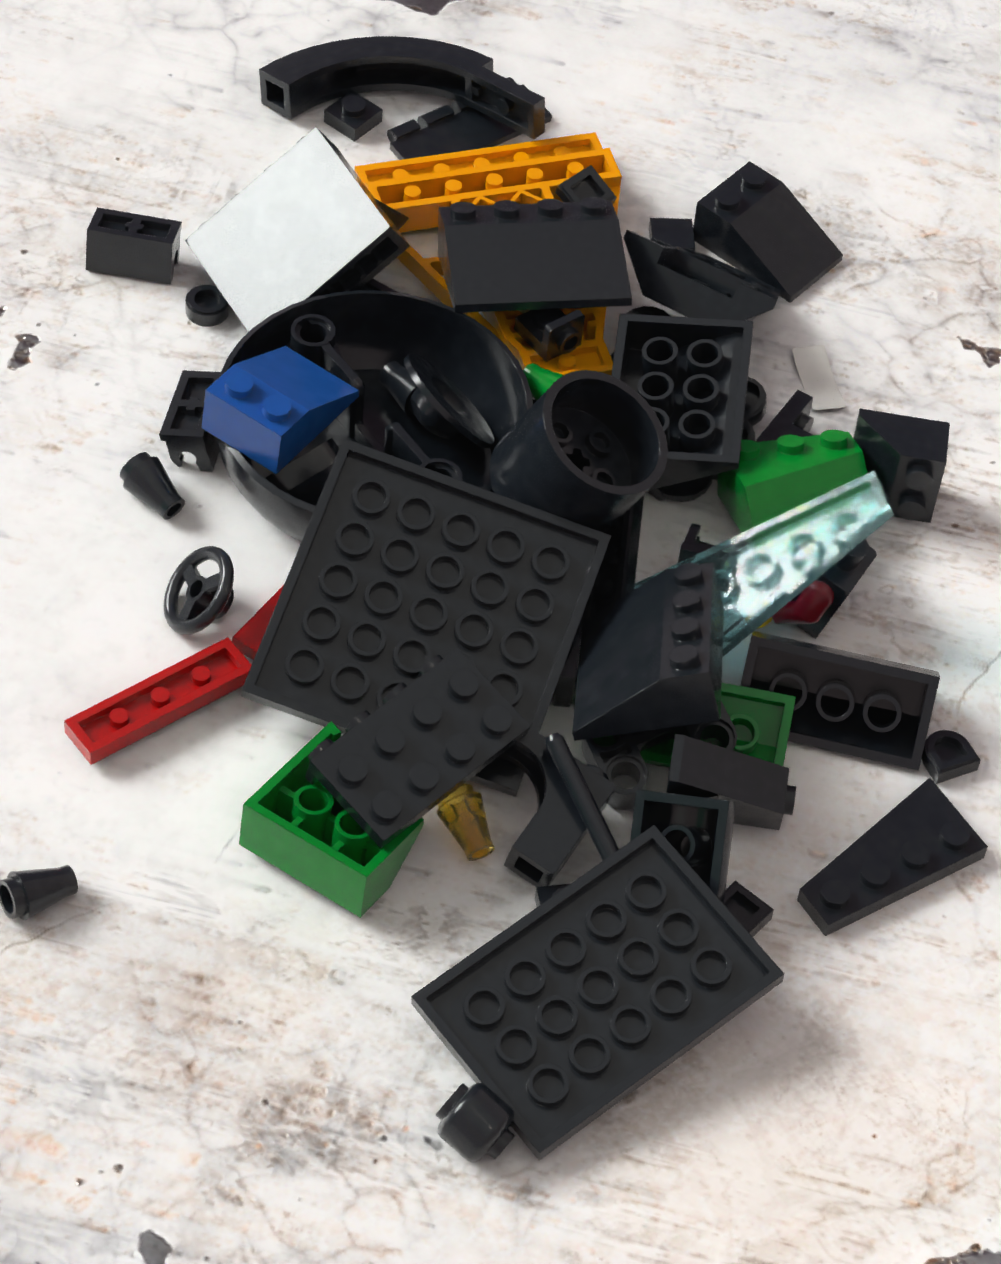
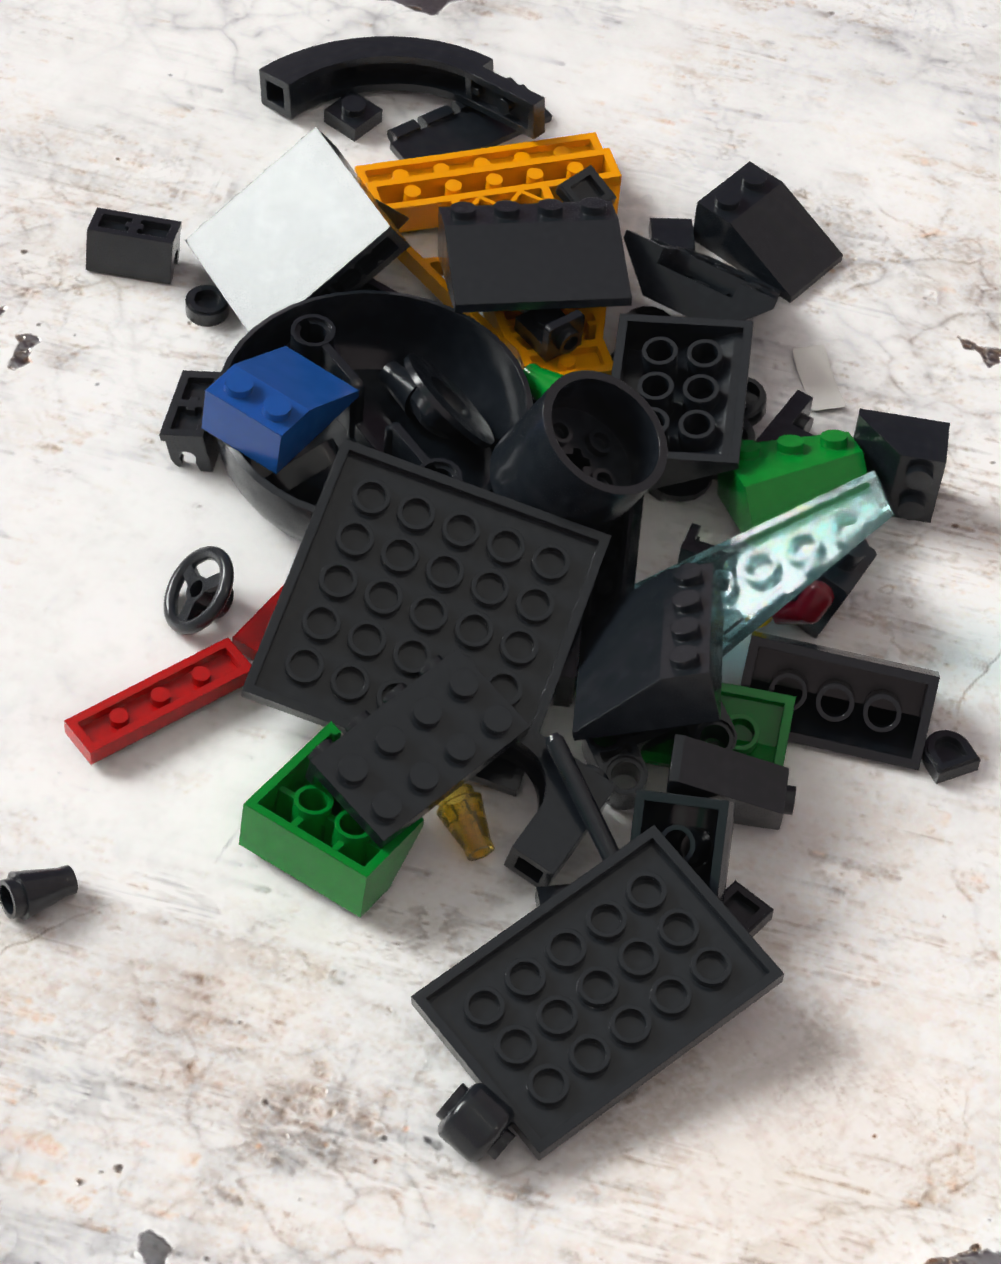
black cone [120,452,185,520] -> none
black wing [797,778,988,936] -> none

